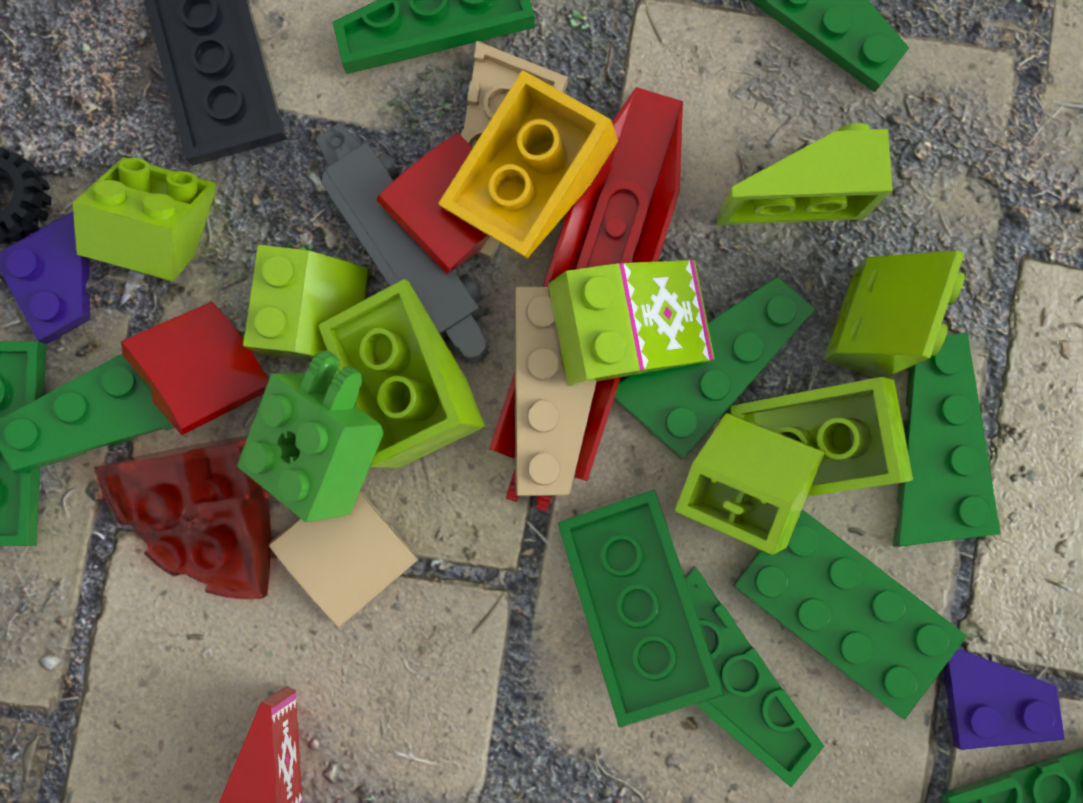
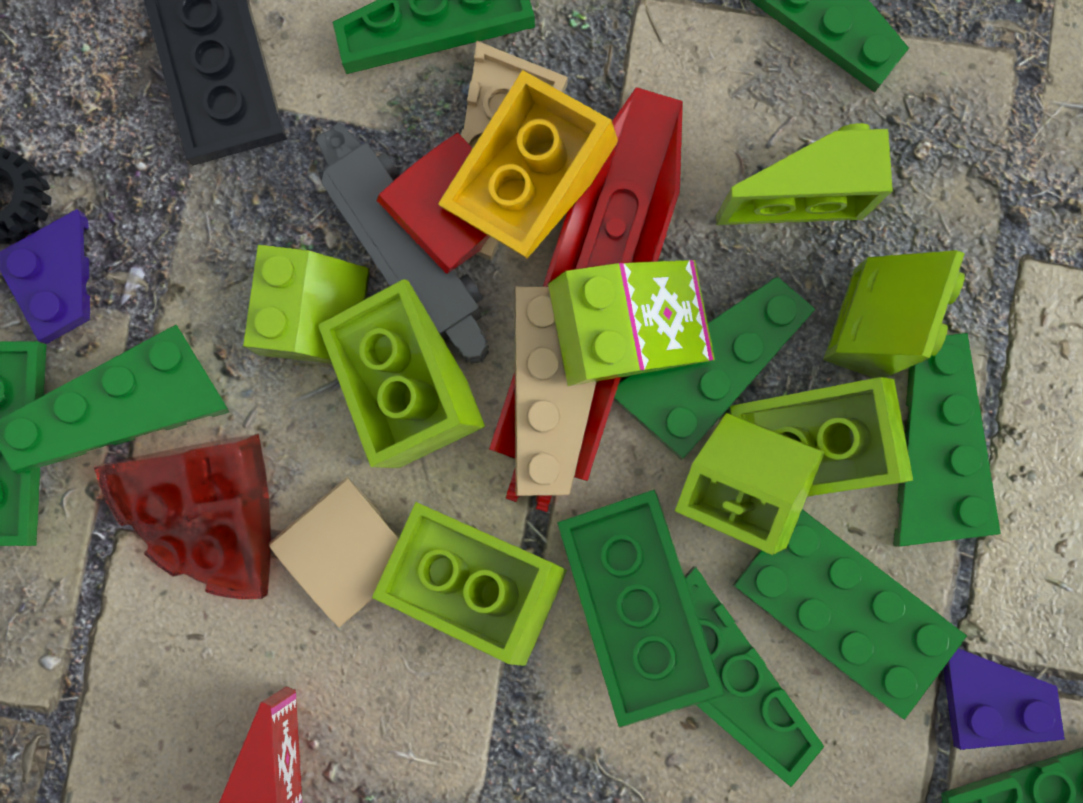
lime slope [72,157,216,281] -> none
red slope [121,301,269,435] -> none
bright green hinge [237,350,384,522] -> none
none -> lime slope [372,502,567,666]

